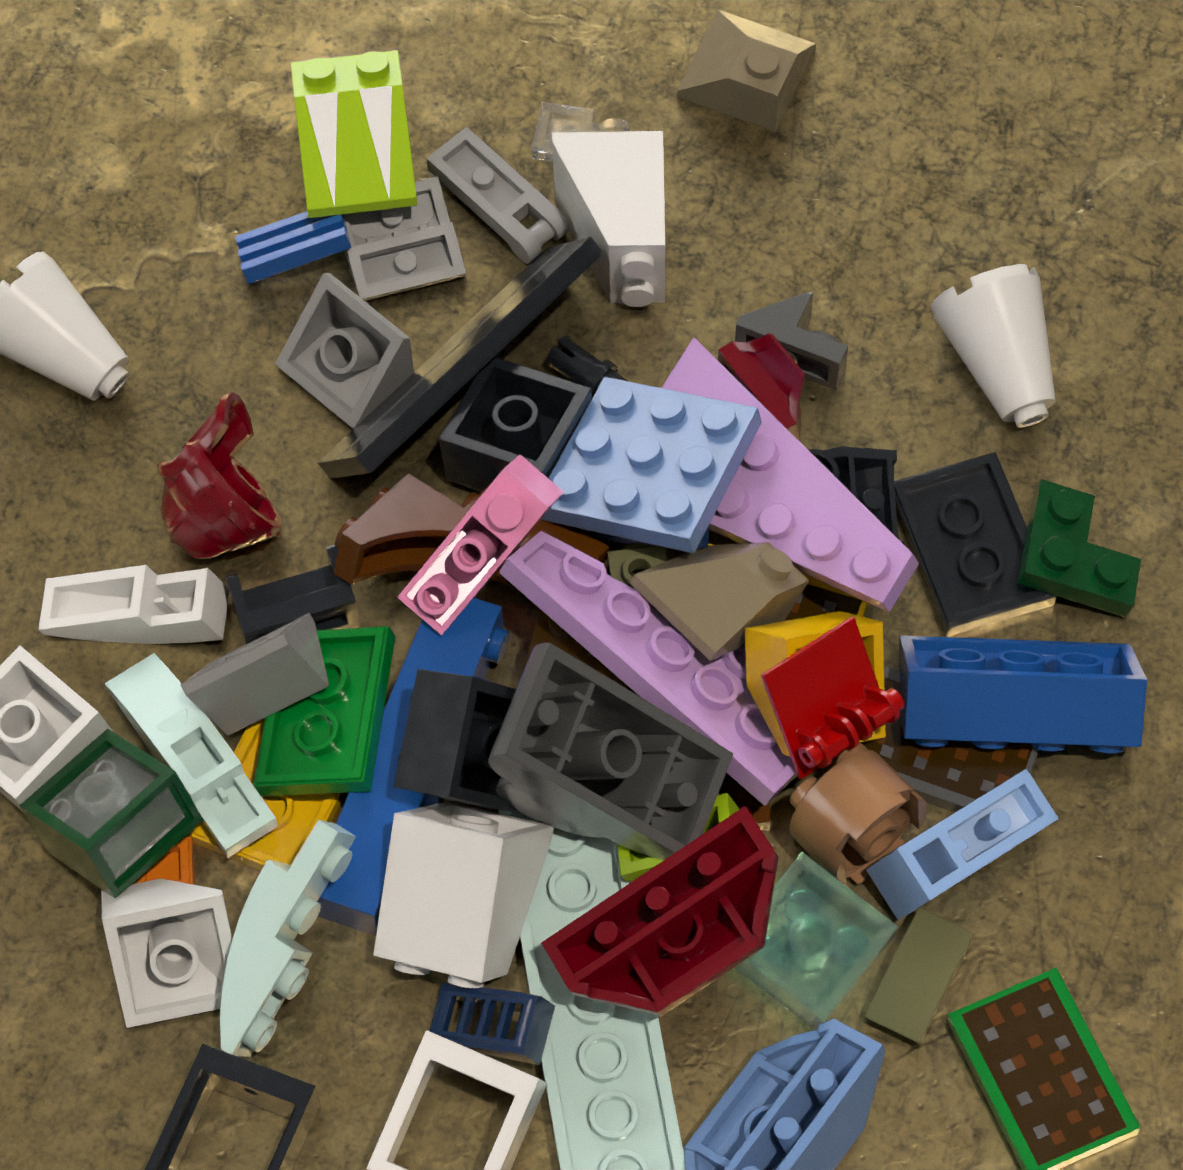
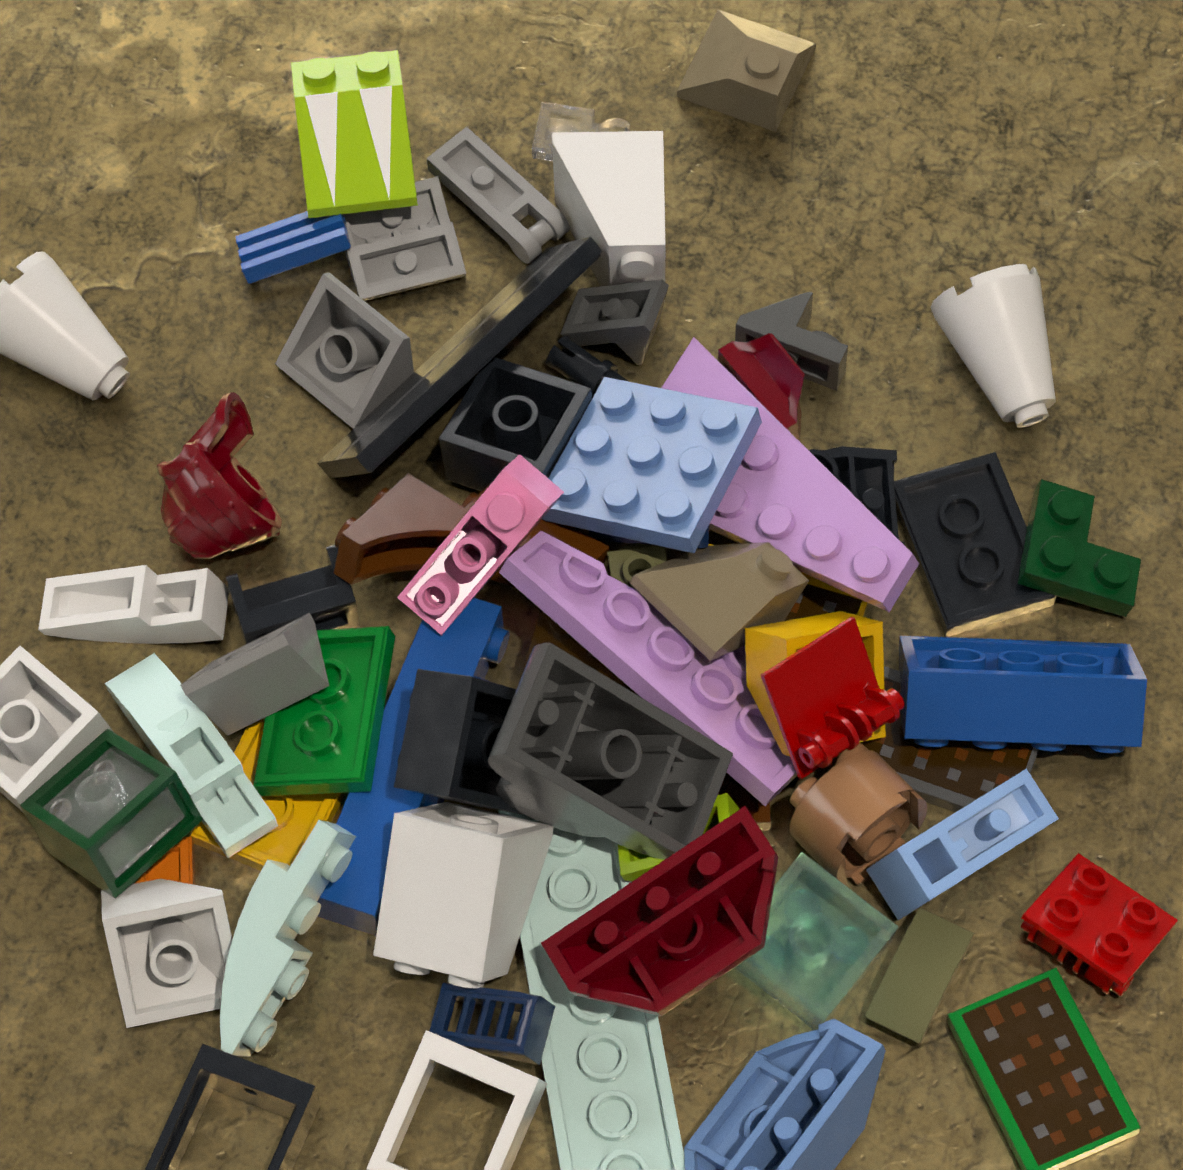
none -> dark grey slope [561,279,669,365]
none -> red hinge [1020,853,1178,997]

